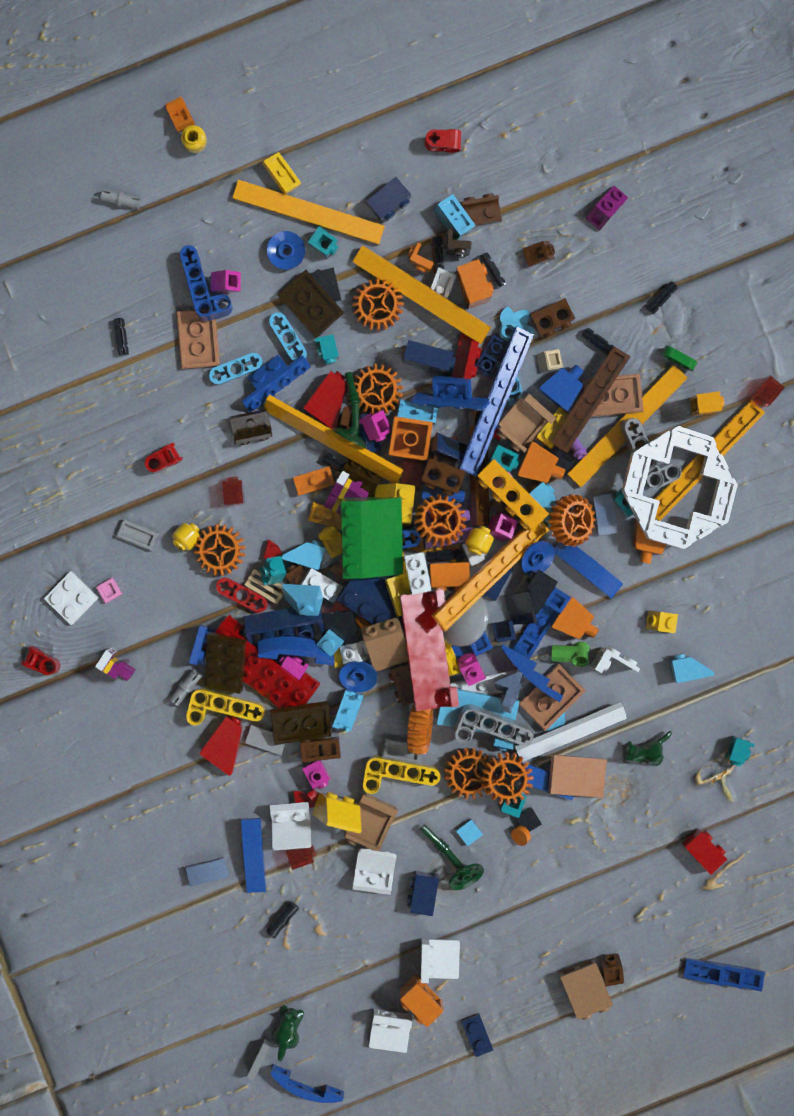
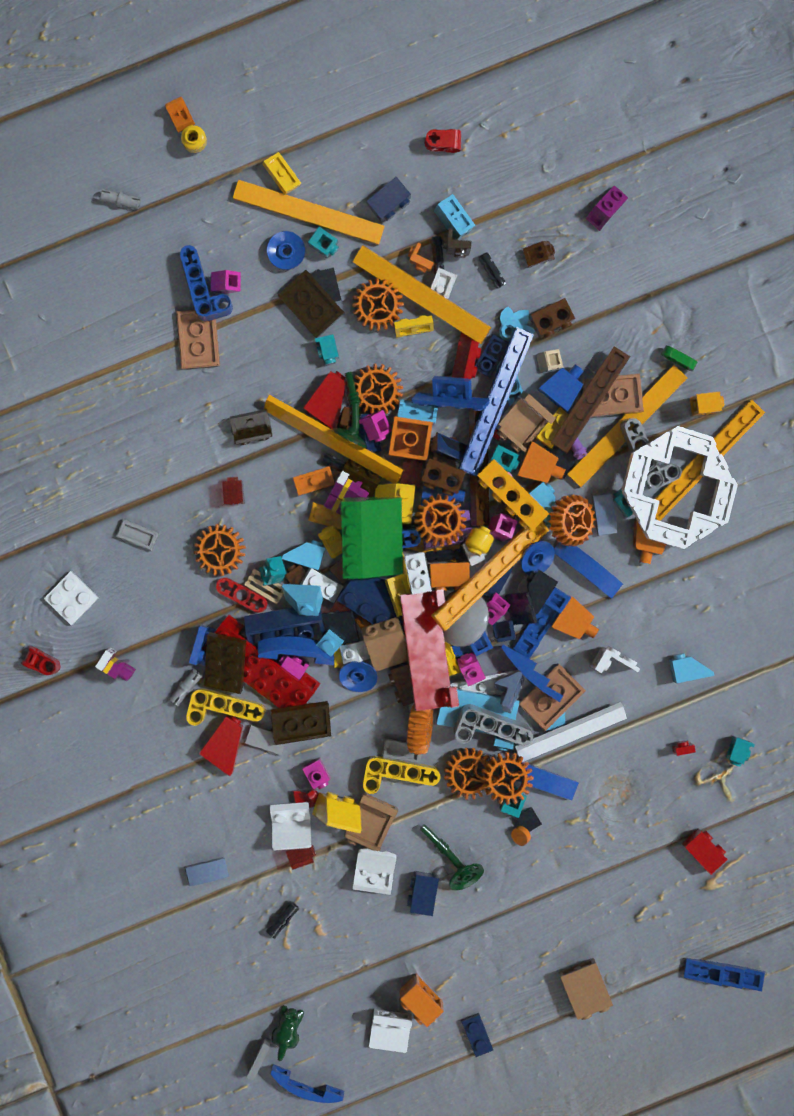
bright pink tile [96,578,123,604] -> none
black axle [113,318,129,356] -> none
red piece [145,442,183,473] -> none
yellow head [172,523,200,551] -> none
medium azure beam [209,353,263,385] -> none
blue slope [241,818,266,893] -> none
blue bracket [242,355,311,412] -> none
red tile [263,540,283,560] -> none
medium azure beam [269,312,307,362] -> none
reddish brown brick [300,736,341,762] -> none
medium azure hinge [332,689,364,732] -> none
dark blue brick [403,340,456,375] -> none
white bracket [421,939,460,983] -> none
orange brick [455,259,494,309] -> none
medium azure tile [456,819,483,846] -> none
reddish brown bracket [460,193,502,226] -> none
nougat tile [548,755,607,798] -> none
bright green piece [551,642,590,667] -> none
black axle [582,328,614,355] -> none
reddish brown bracket [600,953,624,987] -> none
dark green animal [623,731,672,766] -> none
black axle [646,281,678,314] -> none
yellow bracket [646,610,678,633] -> none
clear red brick [752,375,785,407] -> none
none -> yellow plate [394,315,434,337]
none -> dark pink brick [486,593,510,625]
none -> red plate [672,740,696,756]

